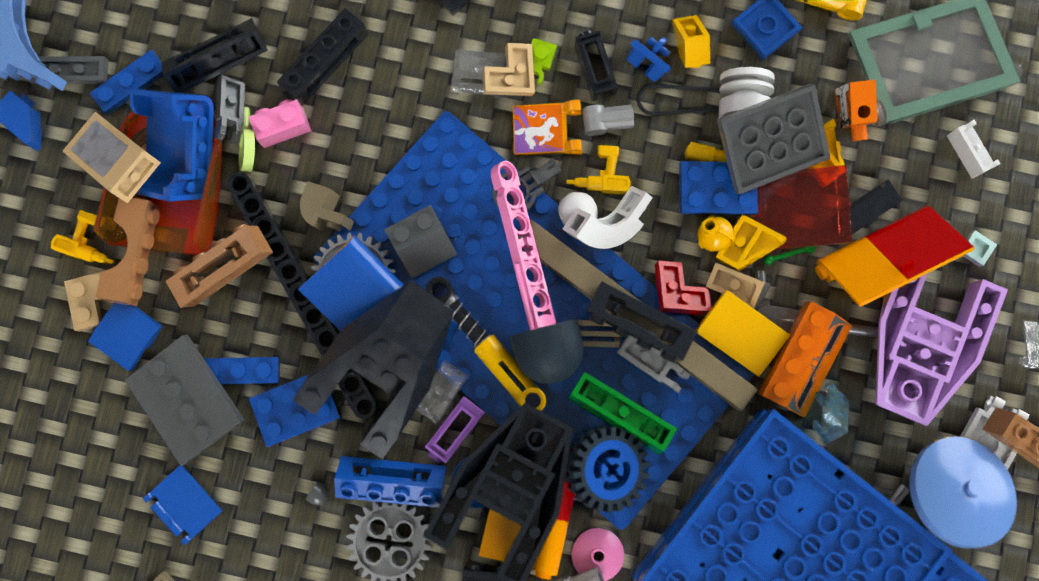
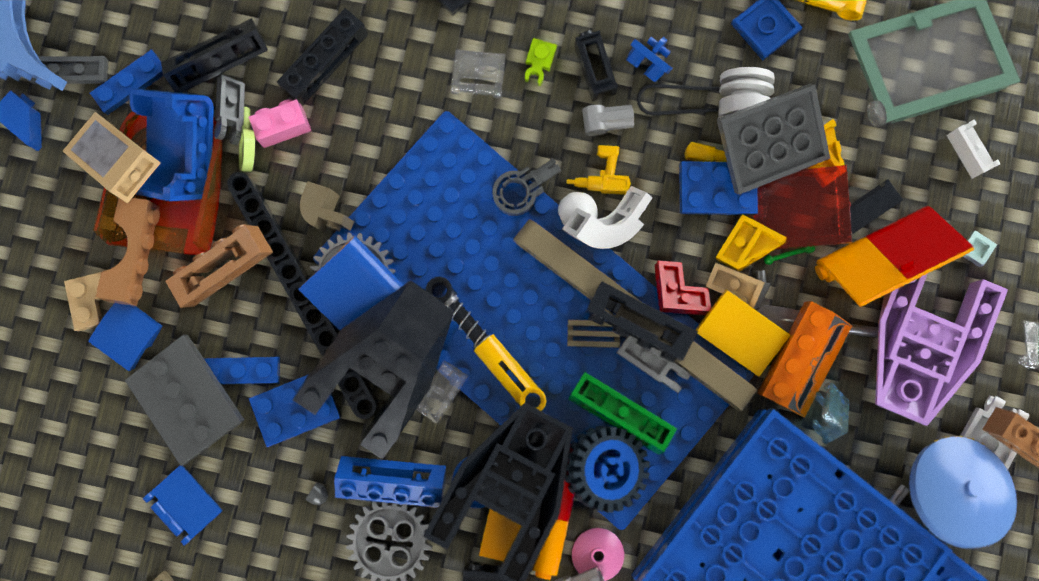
yellow piece [51,210,115,264] -> none
dark grey slope [384,205,457,279] -> none
medium lavender window [425,396,486,464] -> none
tan plate [482,43,535,96] -> none
piece [490,161,584,384] -> none
flag [513,100,583,156] -> none
yellow slope [672,15,710,68] -> none
yellow piece [697,215,735,252] -> none
orange torso [834,79,877,142] -> none

